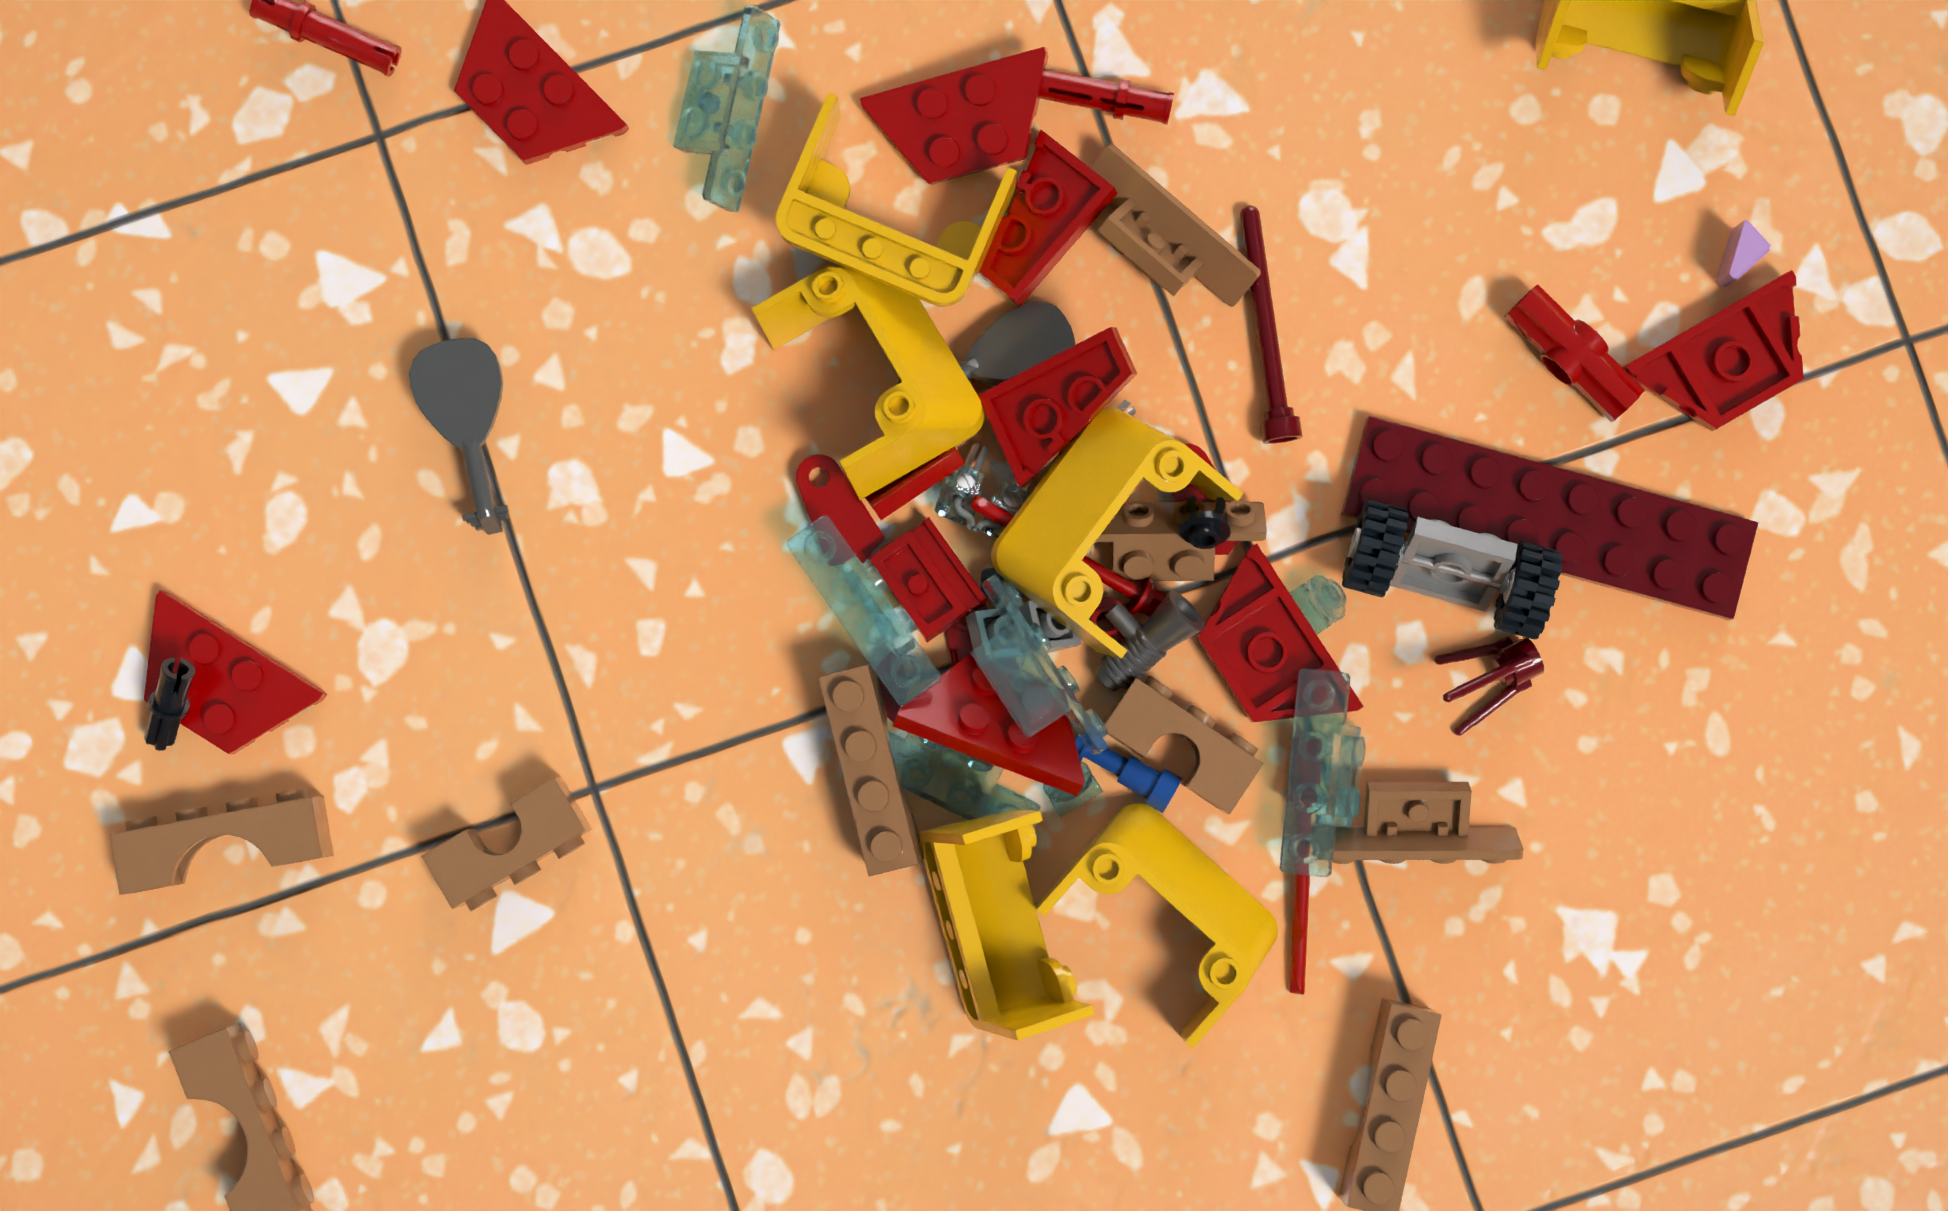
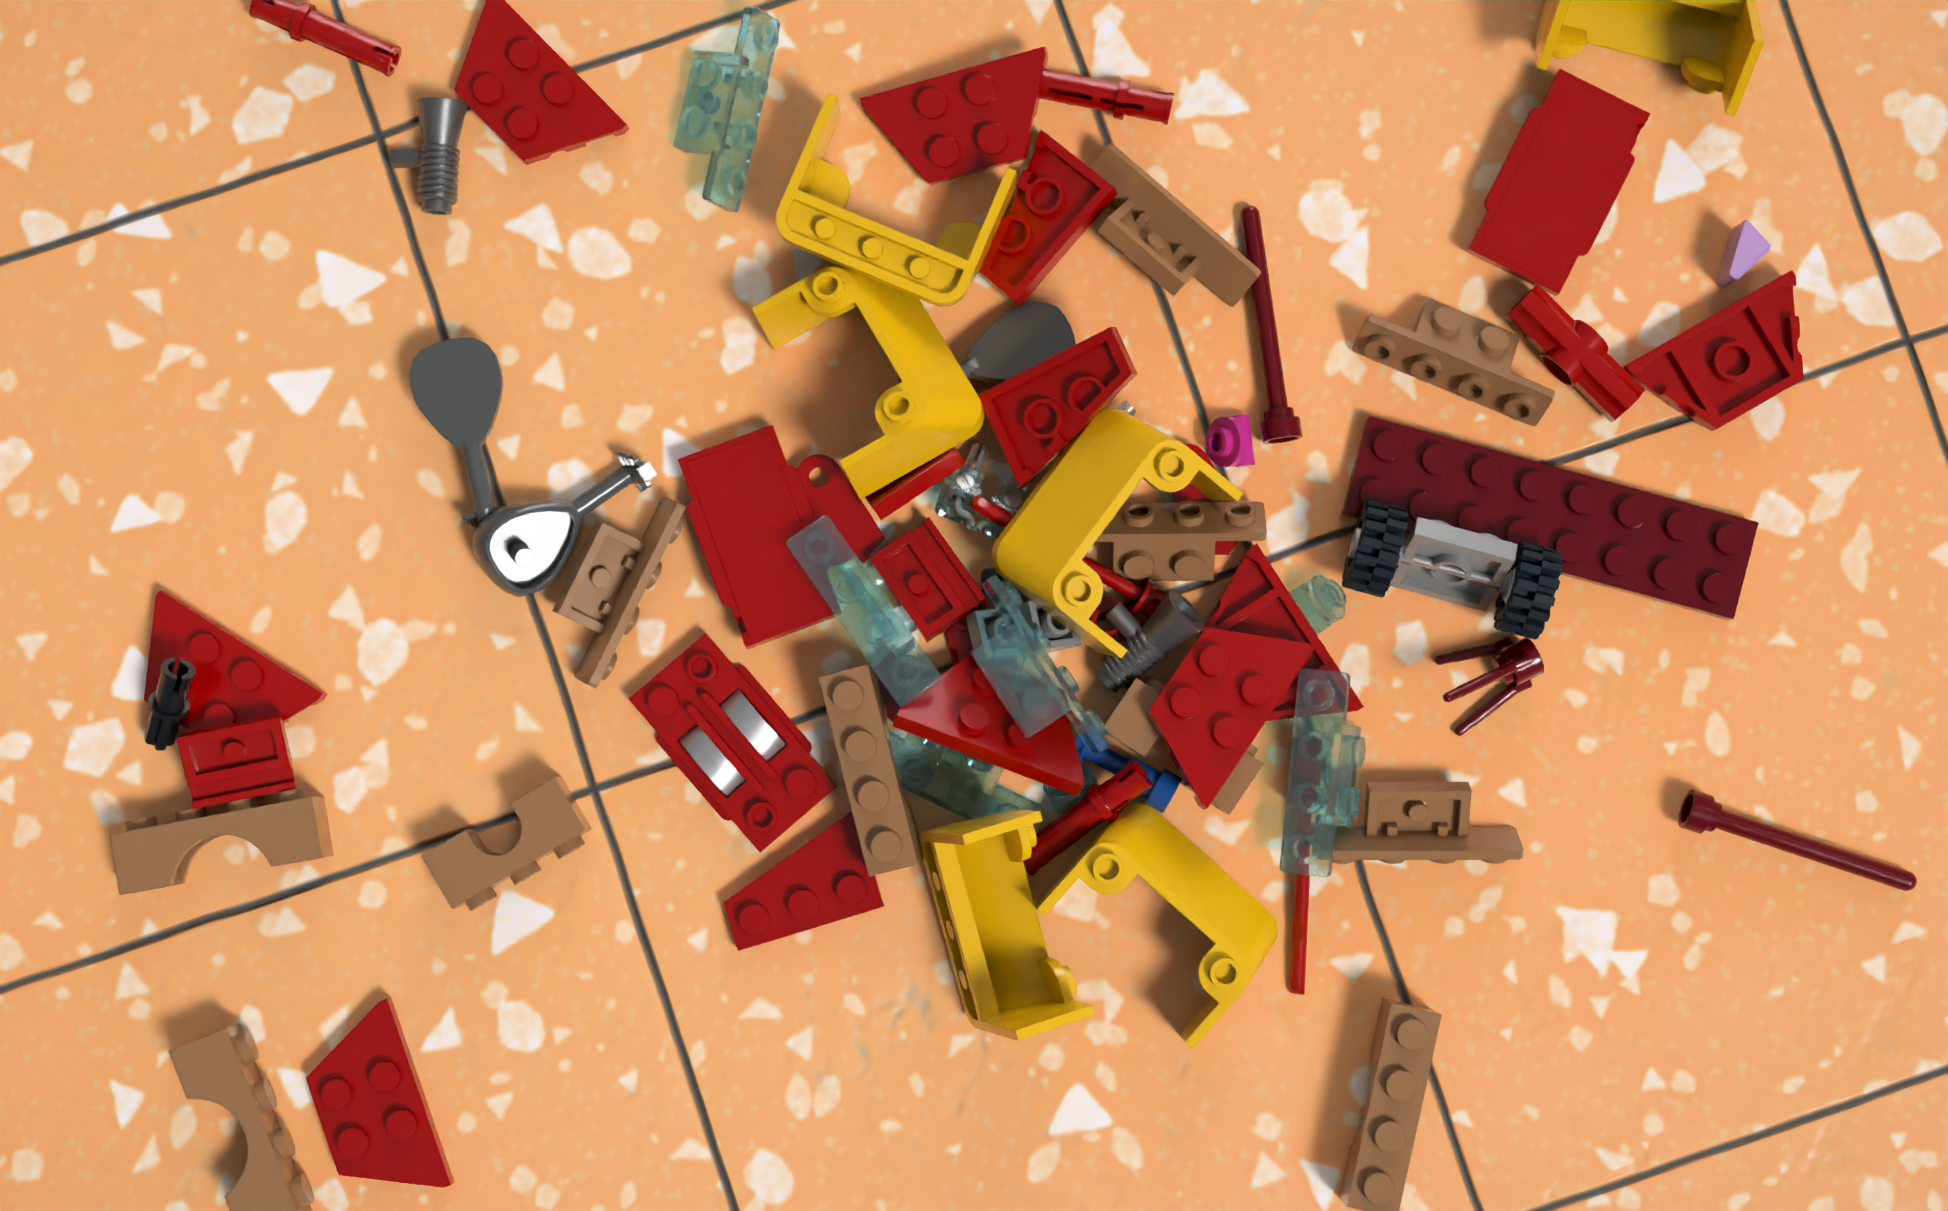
black plate [1179,496,1231,549] -> none
none -> red plate [176,714,298,809]
none -> red wing [306,997,455,1188]
none -> flat silver piece [389,97,467,215]
none -> dark grey piece [472,452,657,597]
none -> medium nougat bracket [552,497,686,688]
none -> red piece [629,633,838,853]
none -> red piece [678,424,843,650]
none -> red wing [723,811,885,951]
none -> red pin [1023,759,1153,876]
none -> red wing [1146,627,1315,810]
none -> dark pink plate [1206,415,1255,468]
none -> medium nougat bracket [1352,298,1555,426]
none -> red piece [1466,69,1651,296]
none -> dark red piece [1678,789,1917,891]

